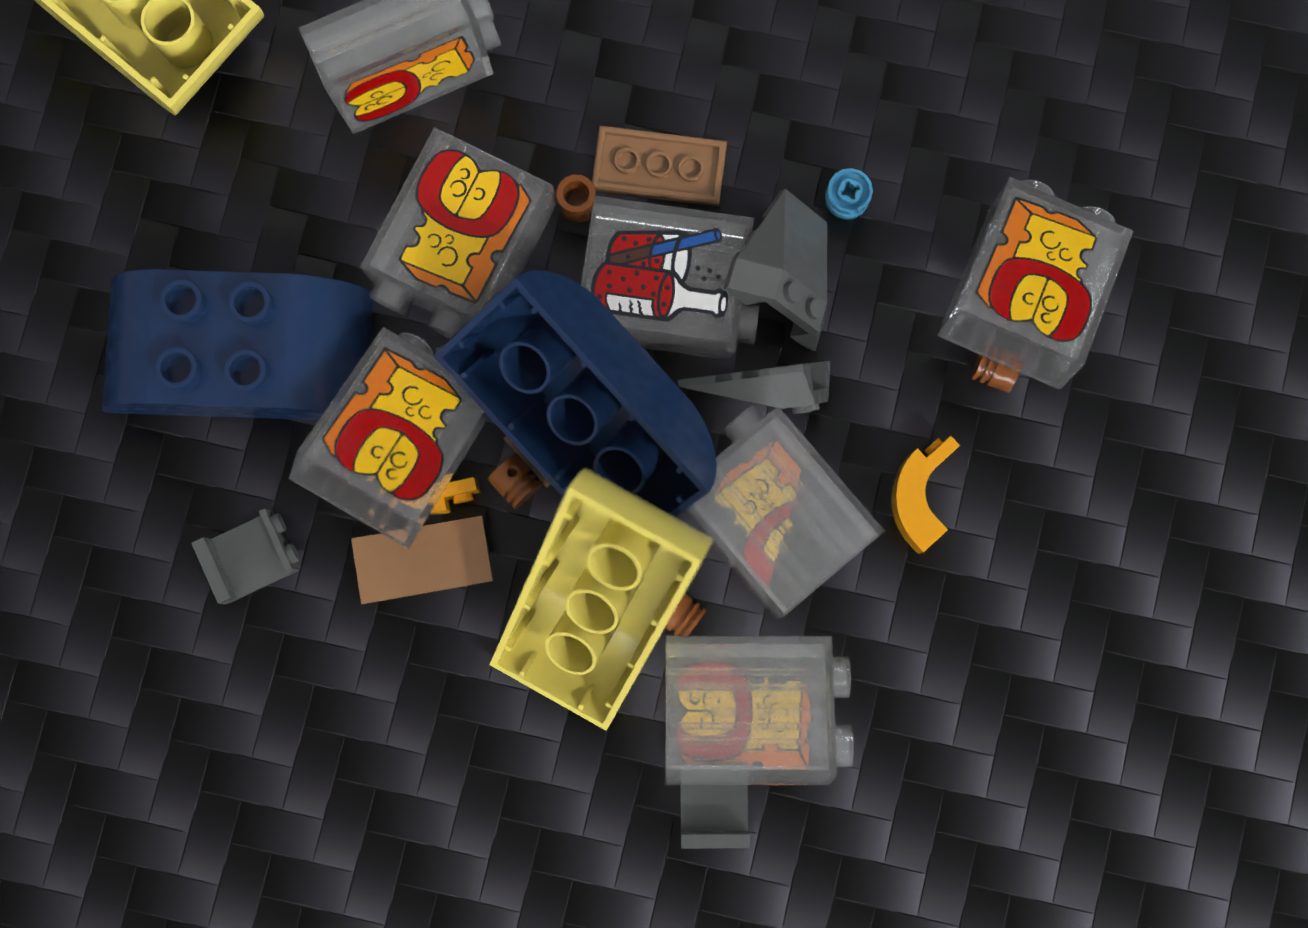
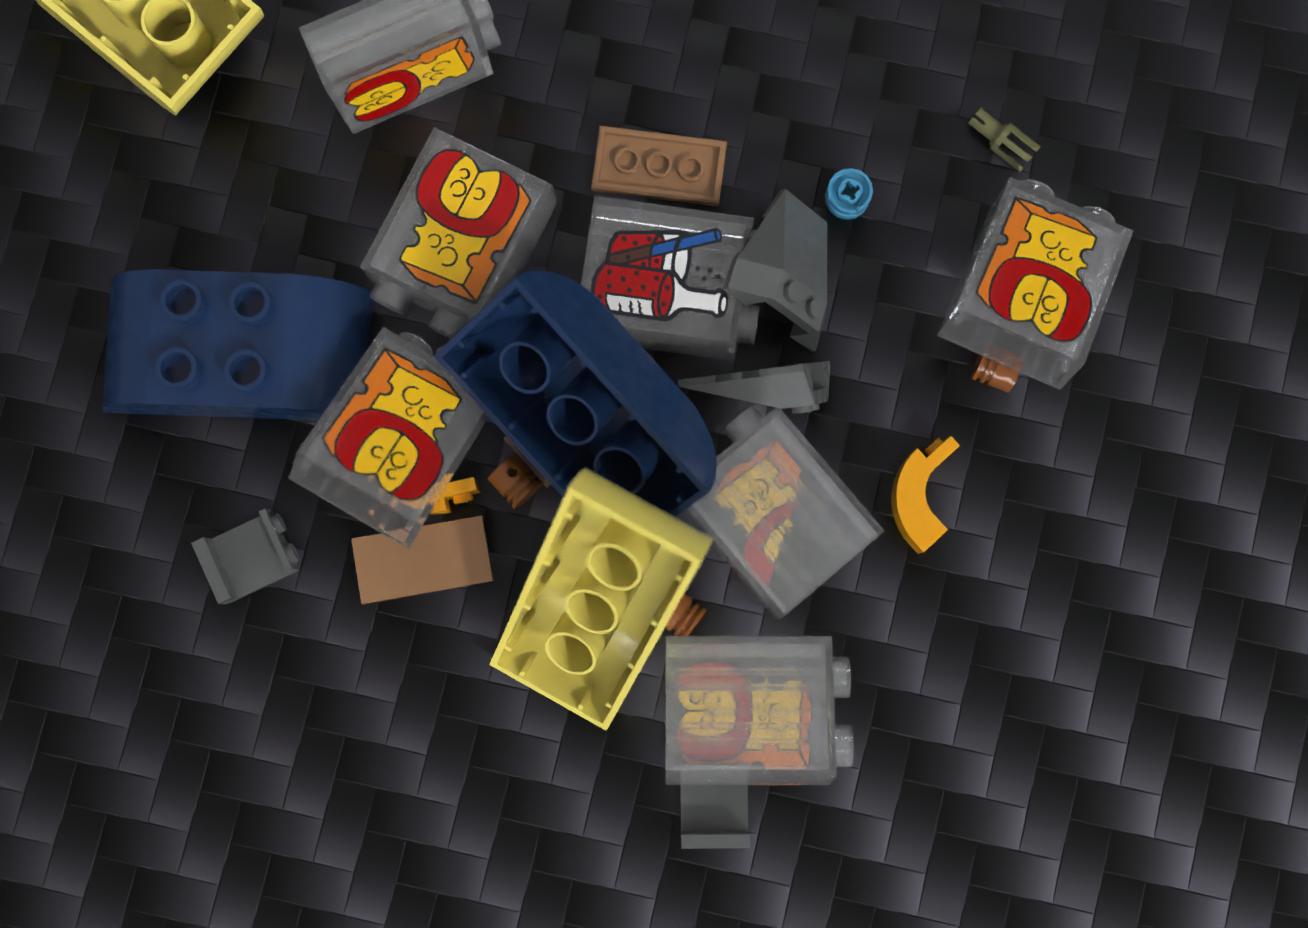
dark orange piece [556,174,597,223] -> none
none -> olive arm [968,107,1041,173]

